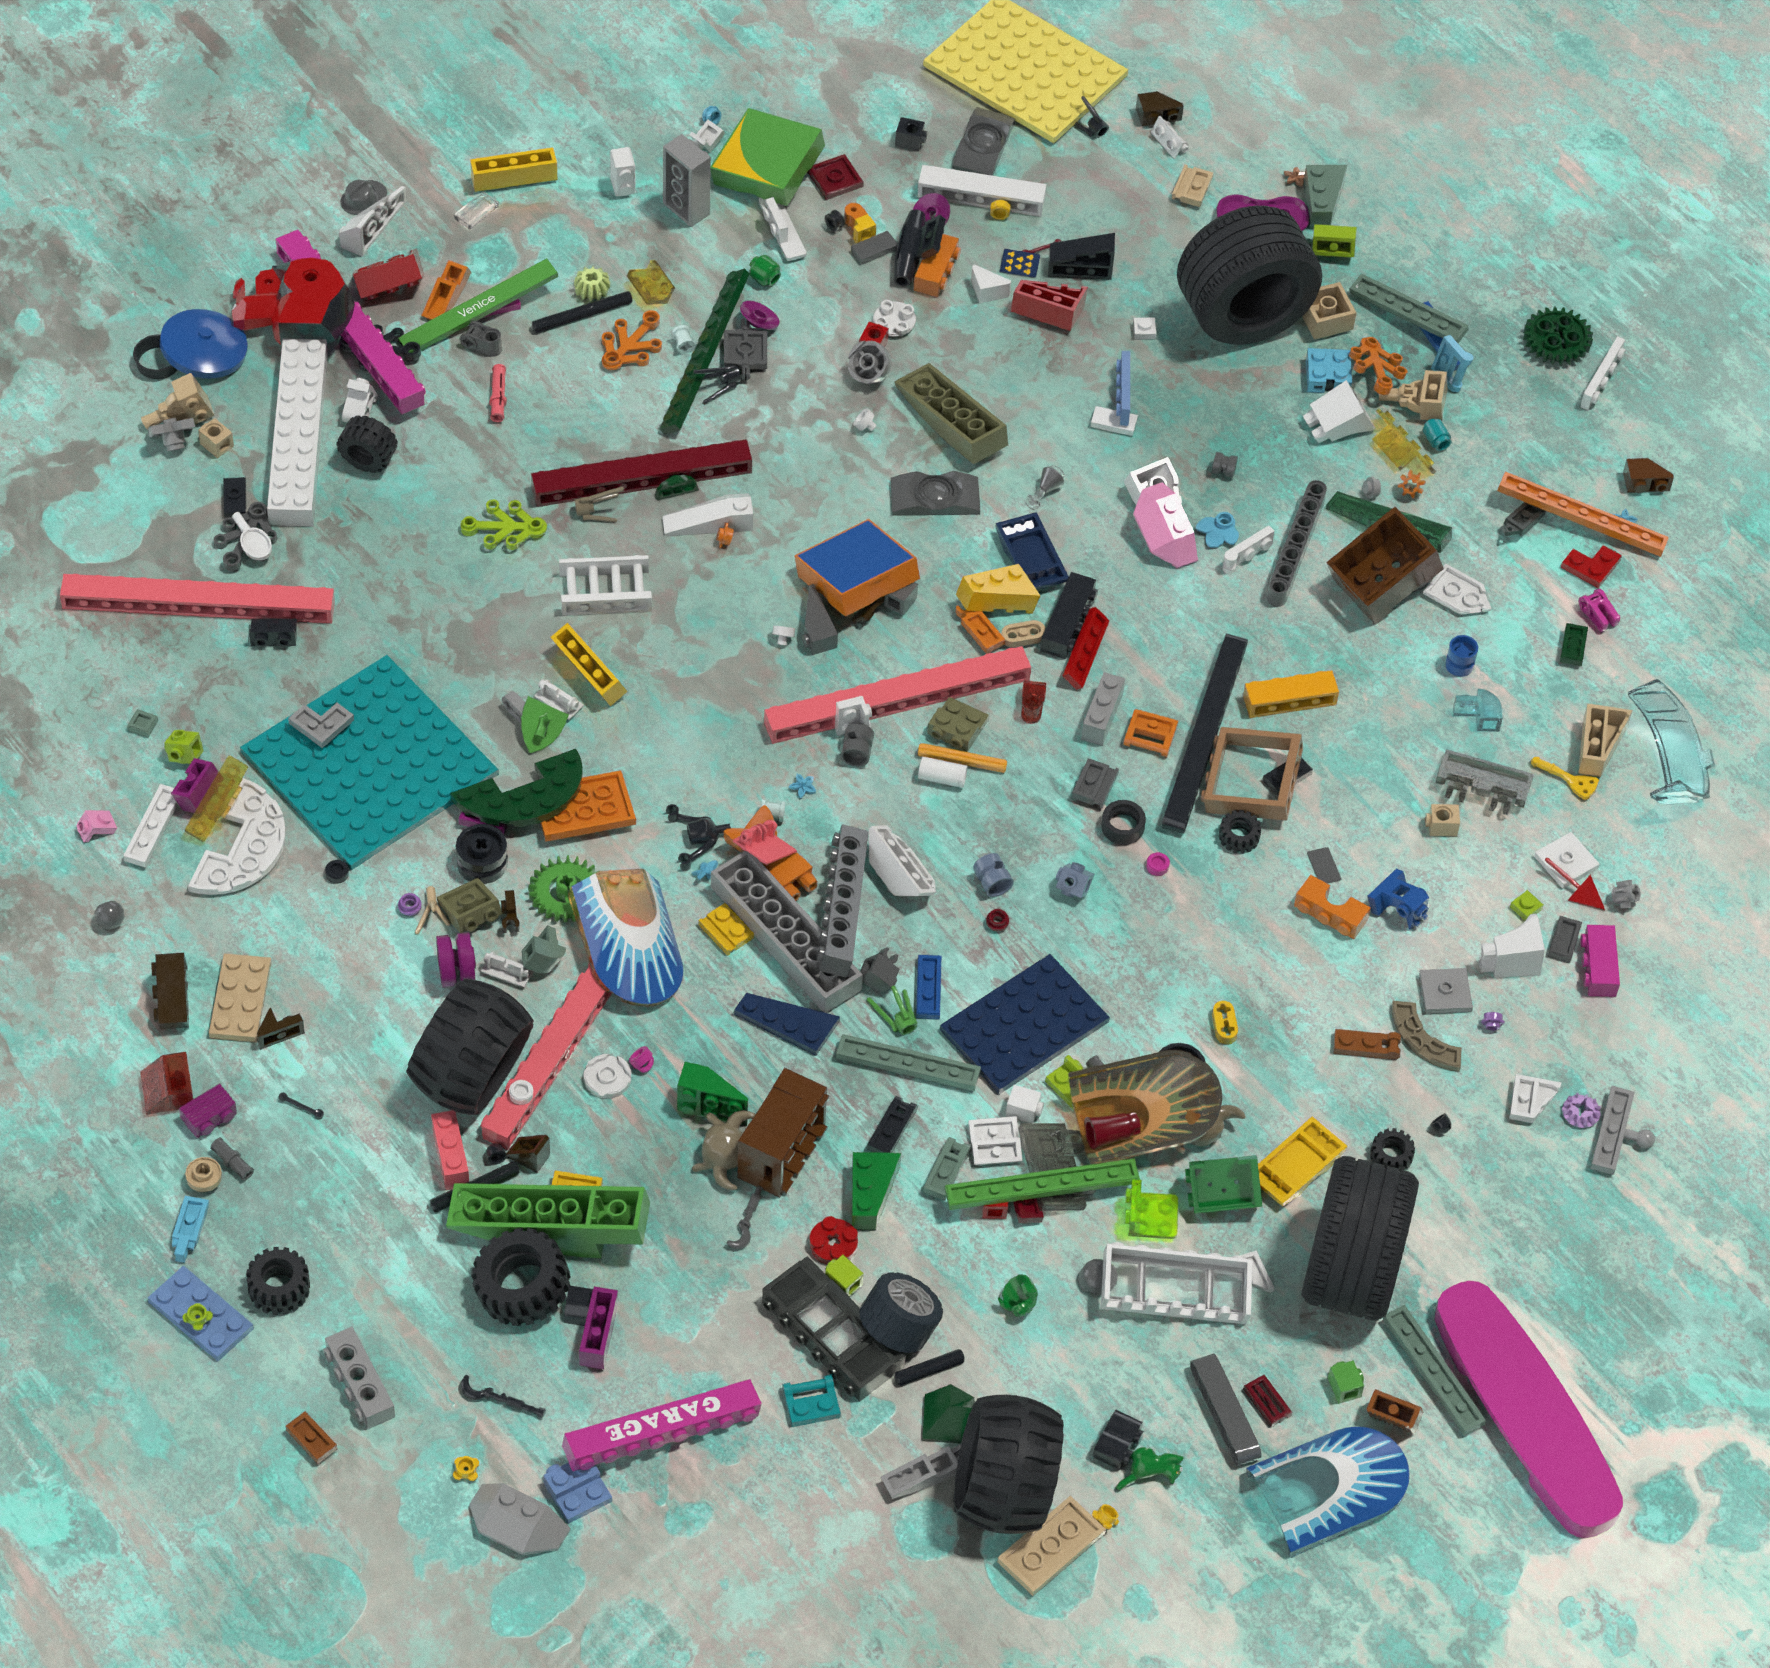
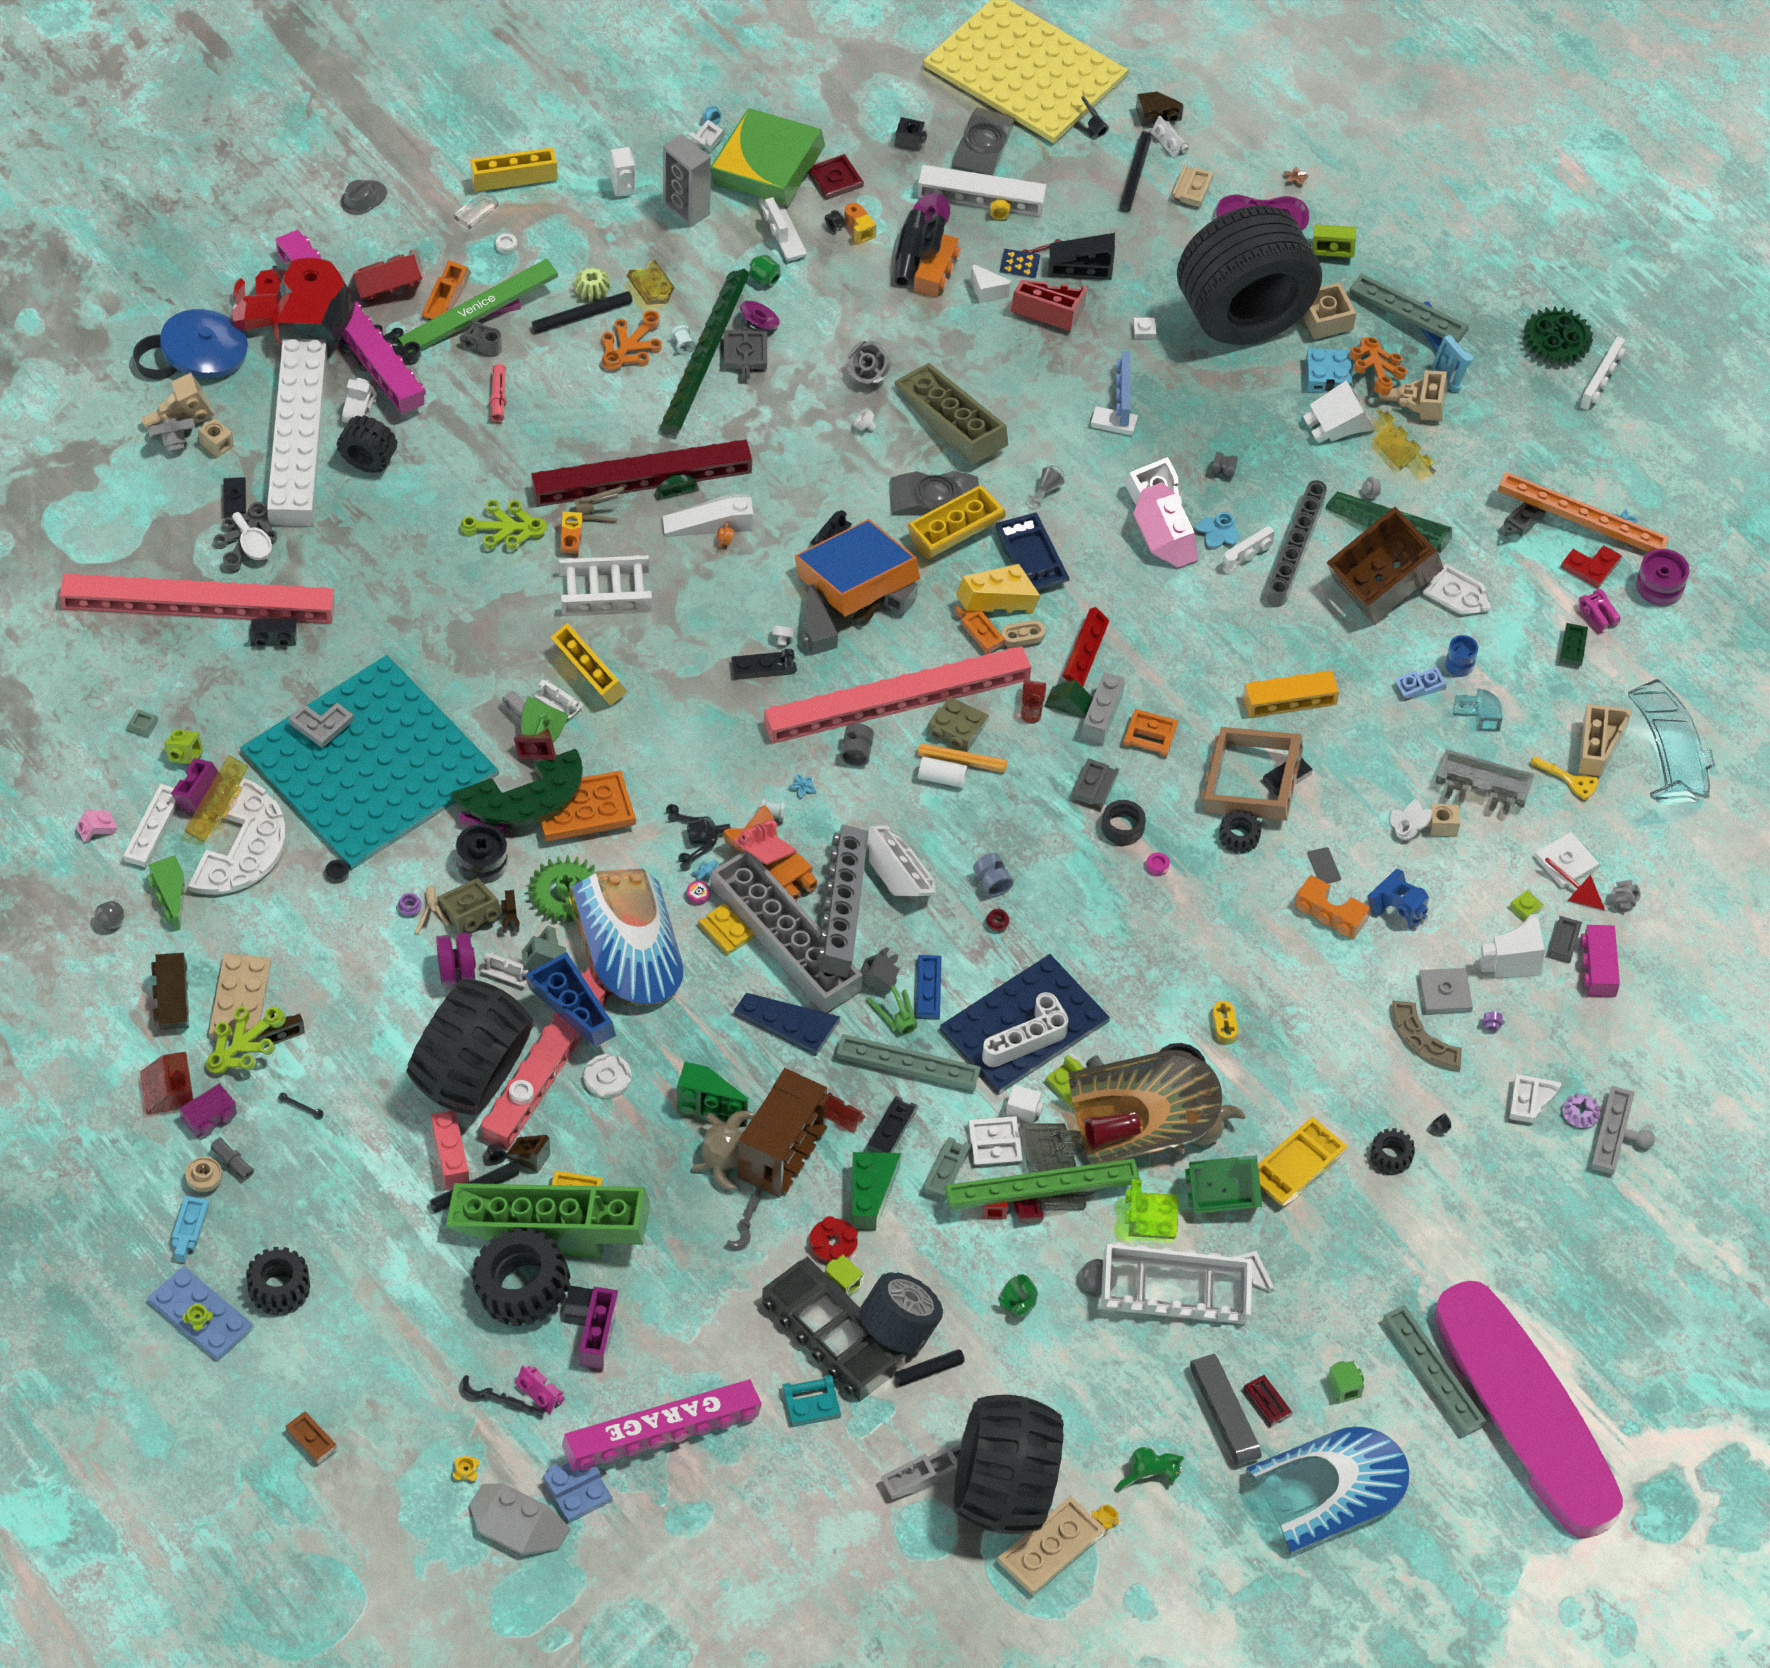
light grey brick [323,1326,395,1429] -> none
white wedge [339,186,407,257] -> none
dark pink tile [629,1046,654,1073] -> none
black plant [694,365,741,404] -> none
white bracket [835,696,872,736] -> none
dark grey tile [851,231,898,265] -> none
red brick [859,322,889,347] -> none
white dish [873,300,916,337] -> none
dark green slope [922,1384,975,1443] -> none
black brick [1040,572,1098,659] -> none
sand blue brick [1055,862,1095,898] -> none
black brick [1093,1410,1145,1470] -> none
black beam [1162,633,1248,833] -> none
black tyre [1301,1156,1419,1321] -> none
sand green wedge [1303,165,1347,229] -> none
dark orange plate [1333,1029,1401,1060] -> none
dark orange brick [1367,1389,1424,1434] -> none
orange gear [1398,470,1426,498] -> none
teal brick [1422,419,1452,451] -> none
reddish brown slope [1623,458,1674,493] -> none
none -> bright green slope [147,855,185,931]
none -> lime plant [206,1006,286,1074]
none -> white tile [496,234,517,255]
none -> dark red slope [514,729,557,760]
none -> dark pink hinge [515,1365,565,1415]
none -> blue wedge [525,952,616,1047]
none -> orange leg [561,512,583,554]
none -> tile [687,881,710,905]
none -> black plate [731,649,797,680]
none -> black hinge [810,510,852,546]
none -> clear red hinge [826,1092,865,1134]
none -> yellow brick [907,485,1006,559]
none -> white beam [982,992,1068,1067]
none -> dark green slope [1045,680,1093,719]
none -> black axle [1120,131,1152,211]
none -> white plate [1390,799,1433,841]
none -> light blue slope [1395,666,1447,699]
none -> magenta wheel [1636,549,1690,606]

